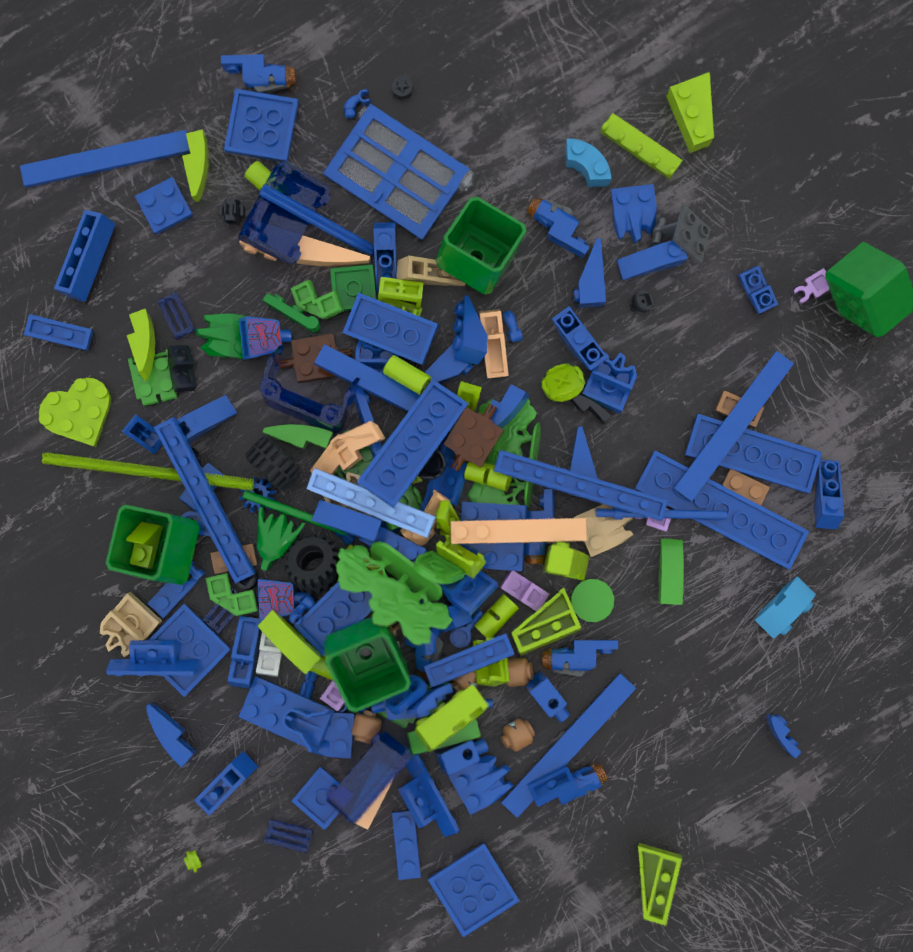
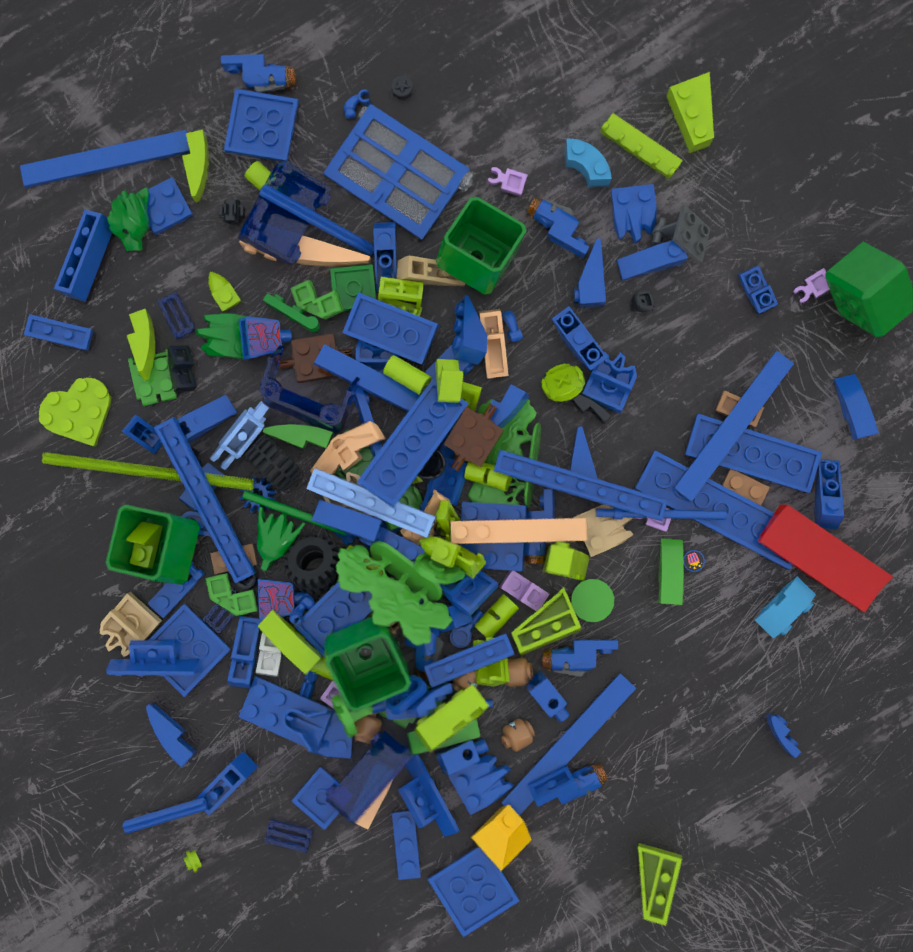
none -> green piece [107,187,149,251]
none -> blue axle [122,798,208,834]
none -> lime plate [208,272,242,313]
none -> light blue hinge [210,401,269,470]
none -> bright green tile [331,693,373,738]
none -> lime plate [419,537,461,567]
none -> lime slope [435,359,463,403]
none -> yellow slope [471,804,532,871]
none -> lavender plate [488,167,527,197]
none -> tile [683,550,705,572]
none -> red arch [757,504,893,612]
none -> blue slope [834,374,879,440]

